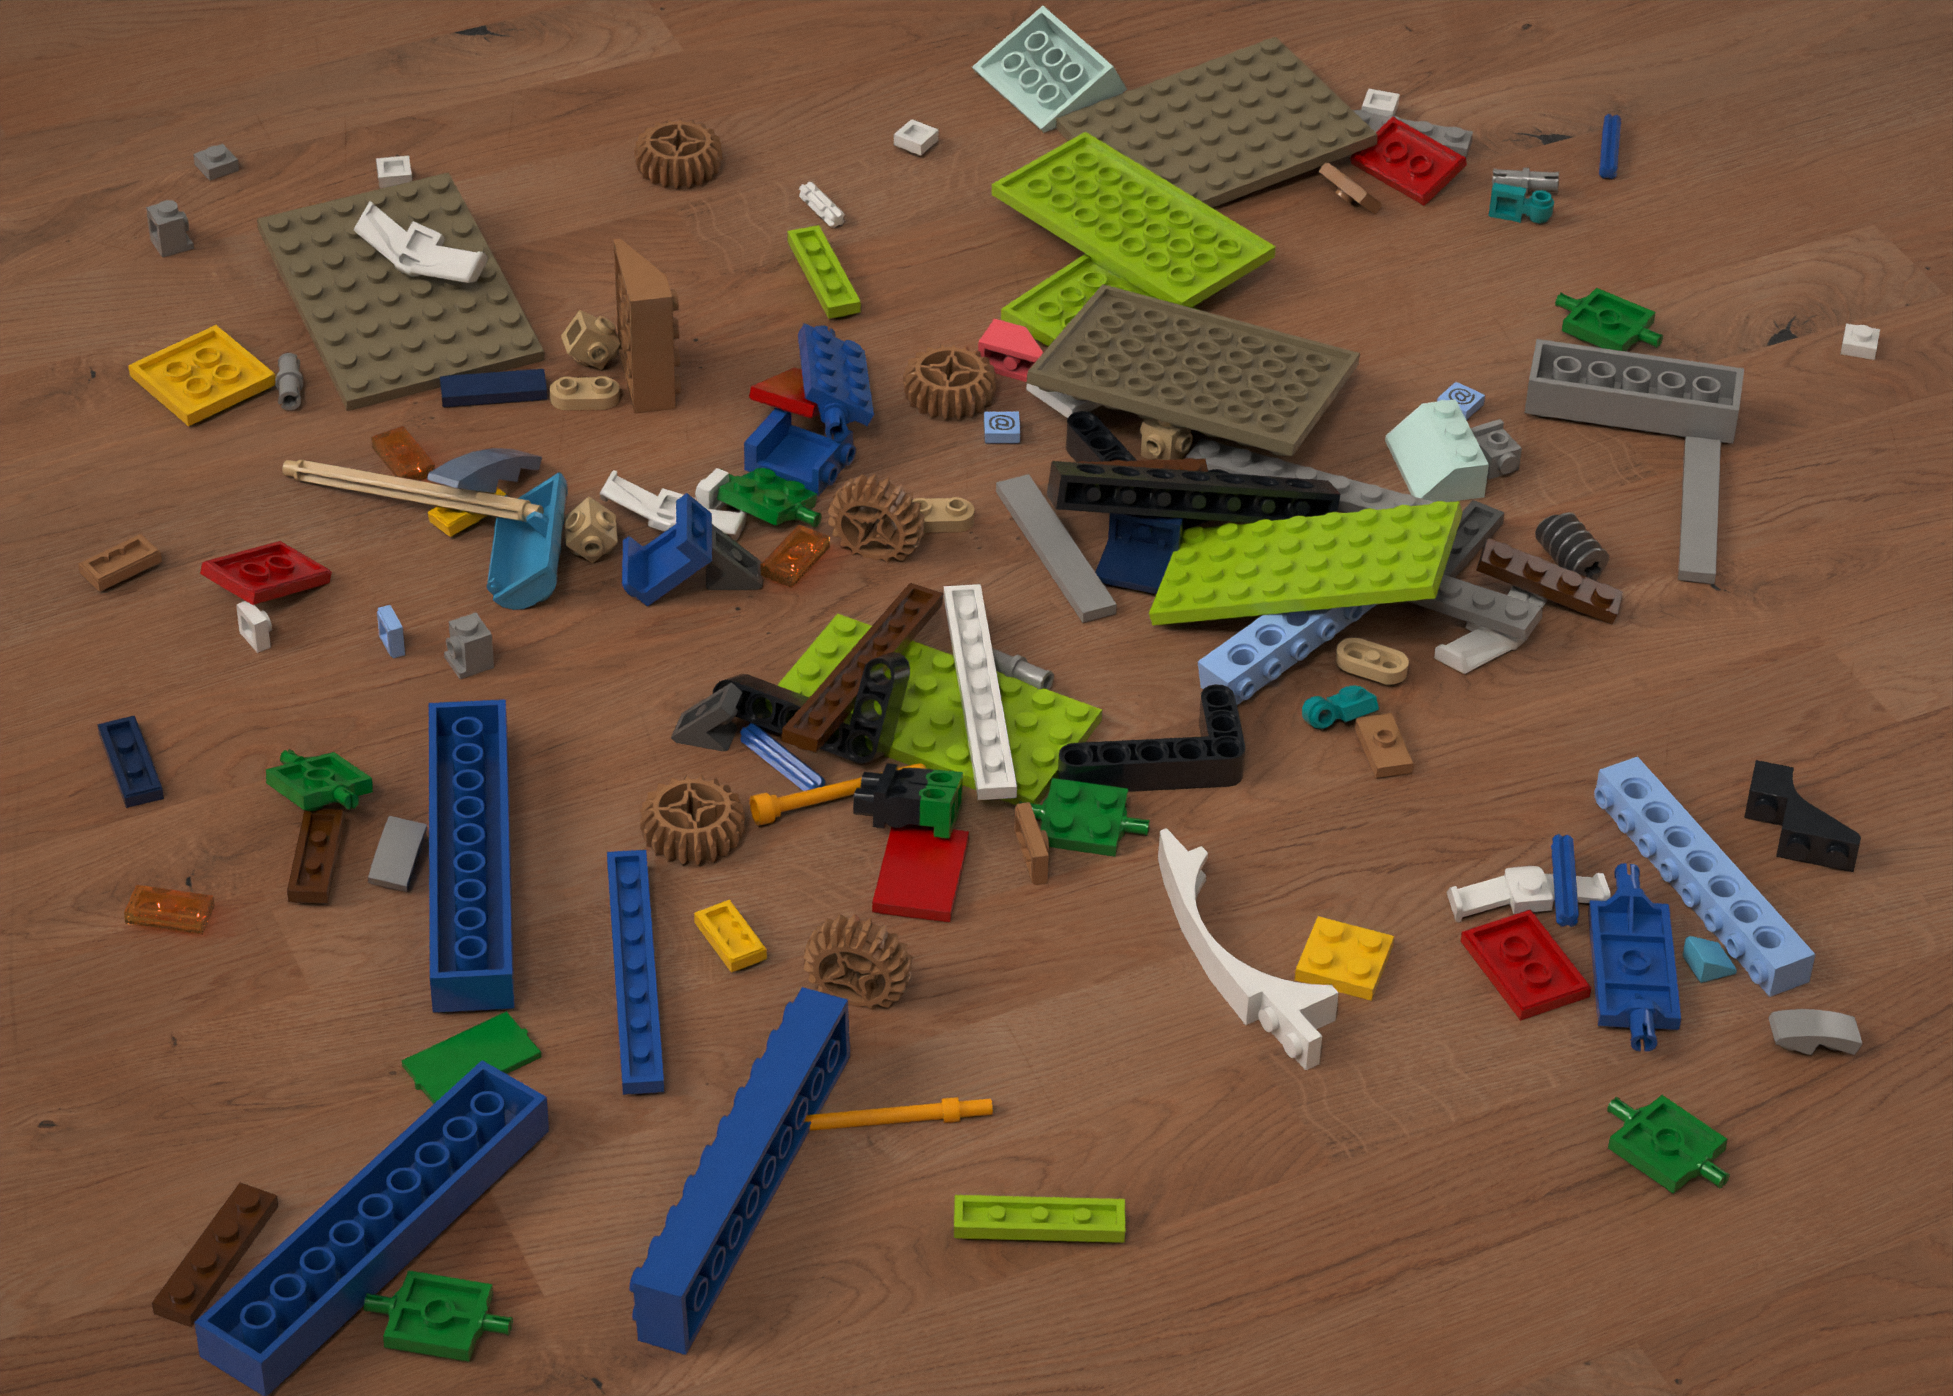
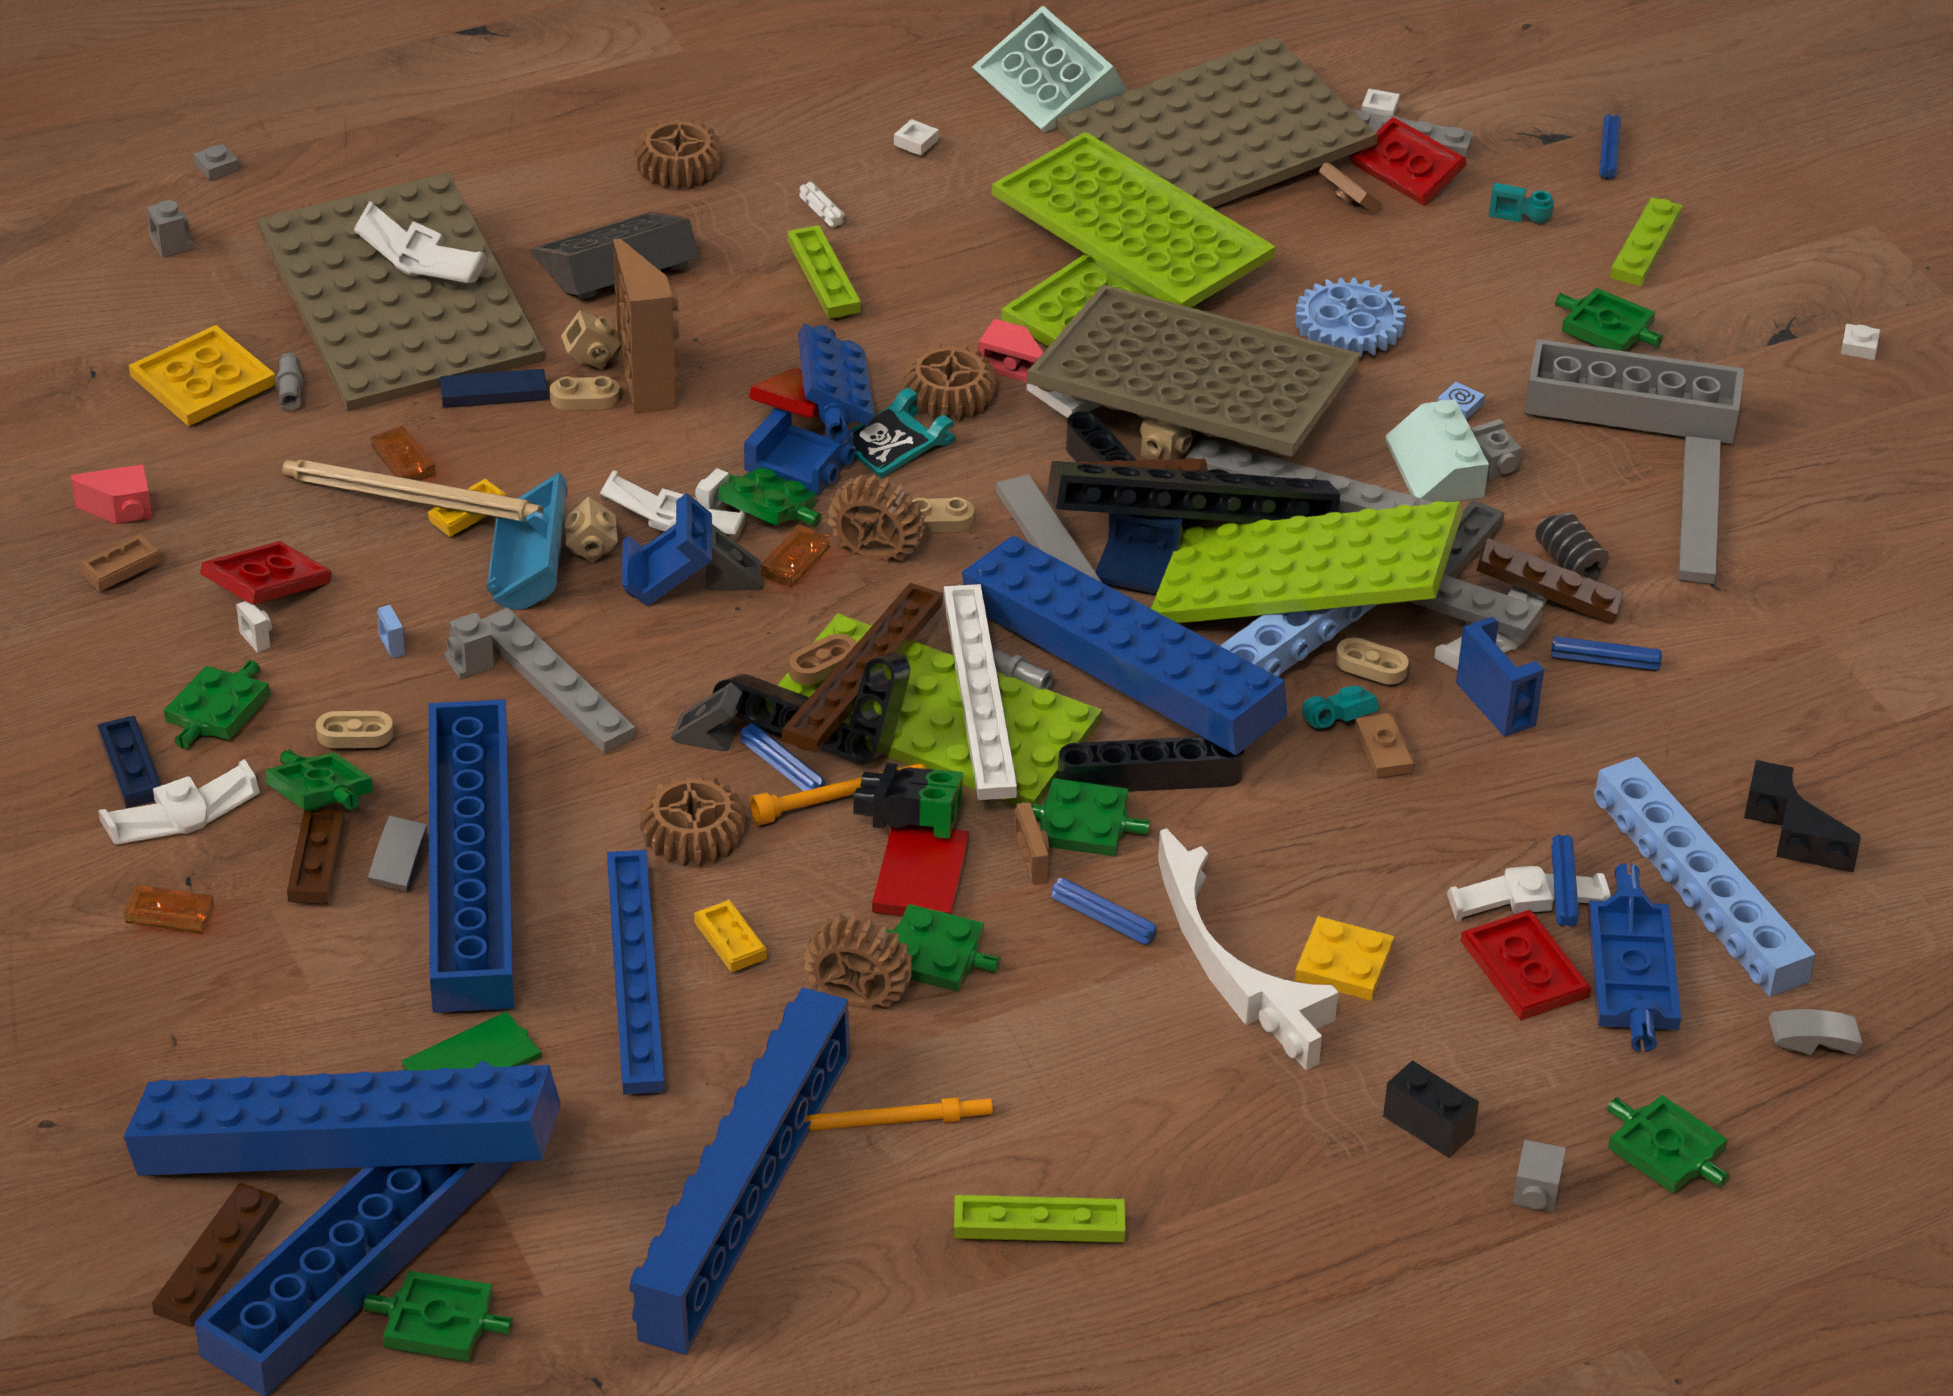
white plate [376,156,412,188] -> none
sand blue slope [427,448,542,493] -> none
light blue tile [984,412,1020,443] -> none
light grey pin [1492,167,1559,194] -> none
medium azure slope [1682,936,1737,983] -> none
none -> coral slope [71,464,152,524]
none -> white plate [98,759,260,845]
none -> blue brick [124,1065,561,1176]
none -> green plate [163,659,271,749]
none -> tan plate [316,711,393,749]
none -> light grey plate [481,607,636,754]
none -> dark grey slope [531,212,699,299]
none -> medium nougat plate [789,634,857,685]
none -> flag [851,388,955,479]
none -> green plate [886,904,1001,992]
none -> blue brick [962,535,1288,755]
none -> blue axle [1051,878,1157,945]
none -> light blue gear [1295,278,1406,357]
none -> black brick [1383,1060,1479,1158]
none -> blue panel [1456,617,1544,737]
none -> light grey brick [1512,1139,1566,1212]
none -> blue axle [1551,636,1662,671]
none -> lime plate [1610,197,1683,287]

